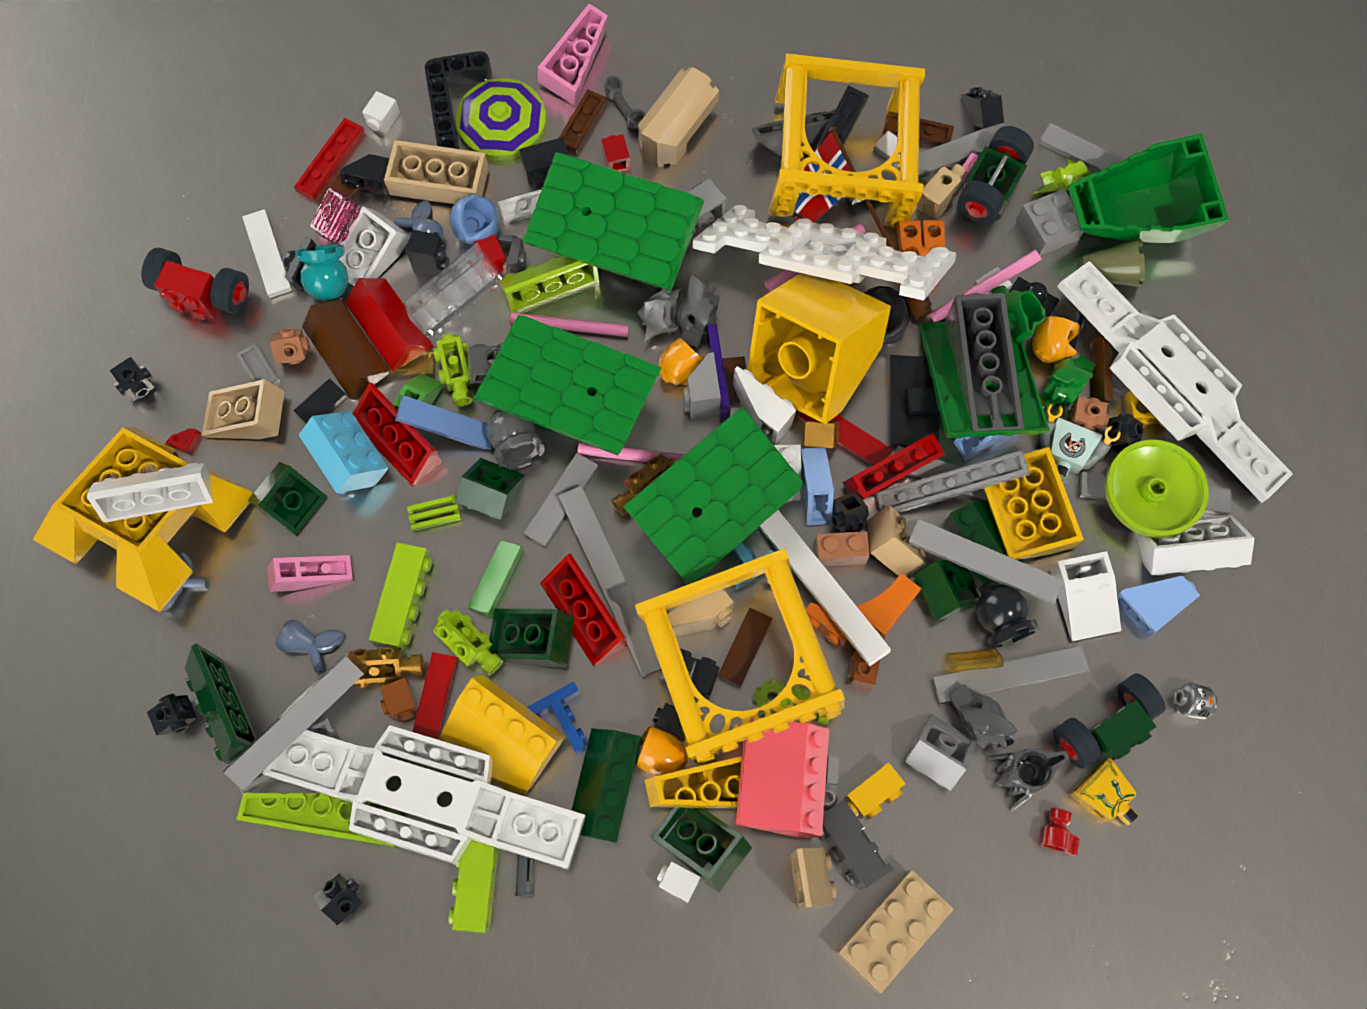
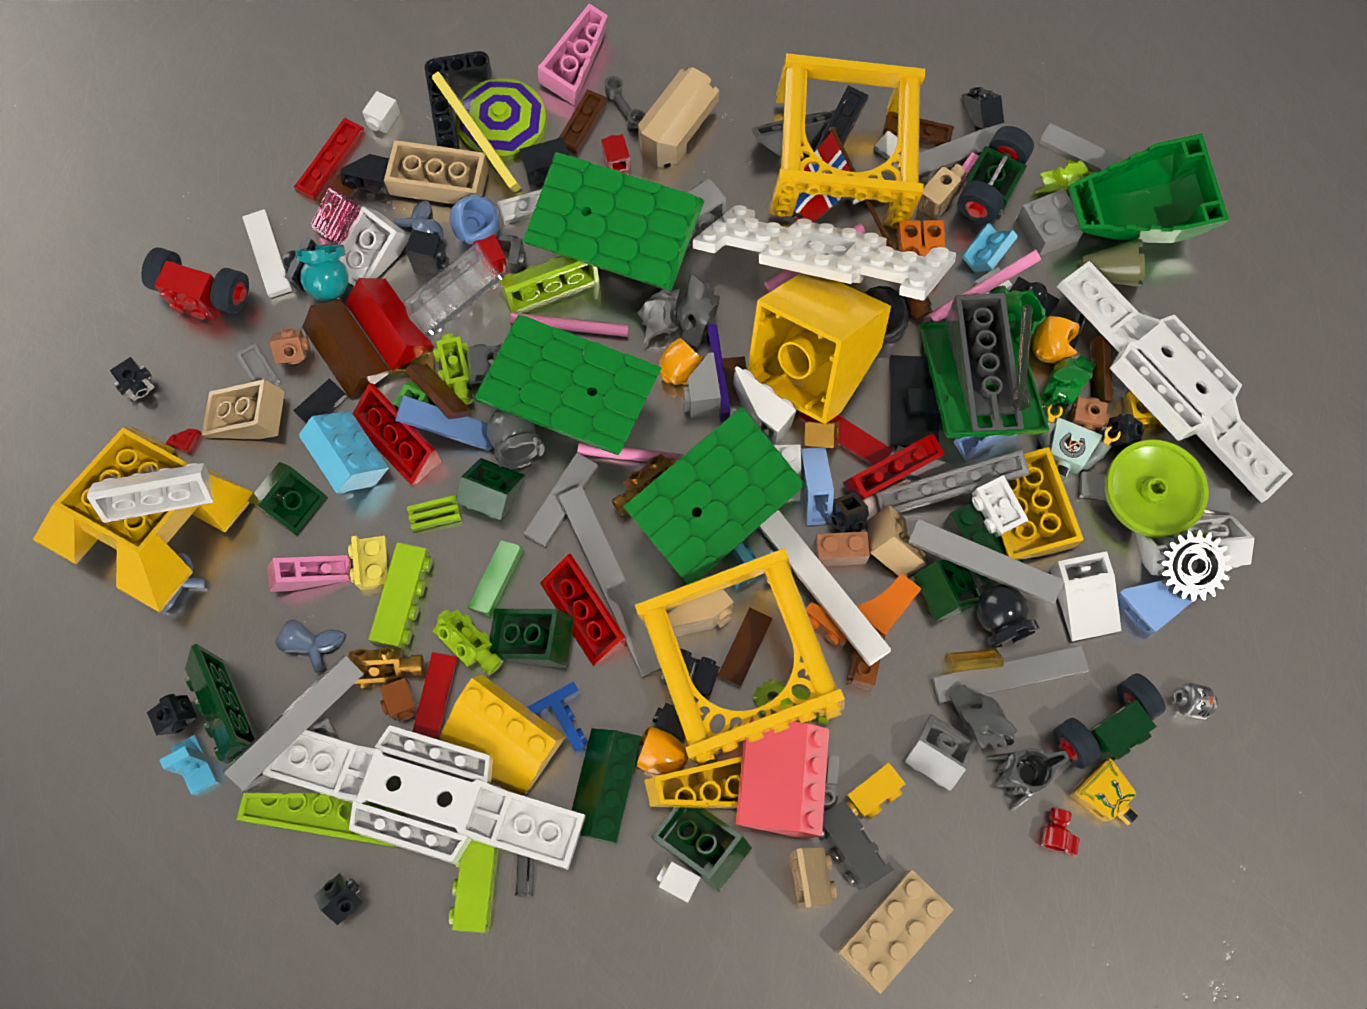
none -> medium azure bracket [159,735,219,795]
none -> light yellow bracket [348,535,389,590]
none -> reddish brown tile [406,363,471,419]
none -> light yellow tile [432,72,522,193]
none -> medium azure bracket [962,223,1018,273]
none -> white bracket [972,475,1028,538]
none -> clear smoke piece [1009,304,1033,410]
none -> gear [1157,529,1232,601]

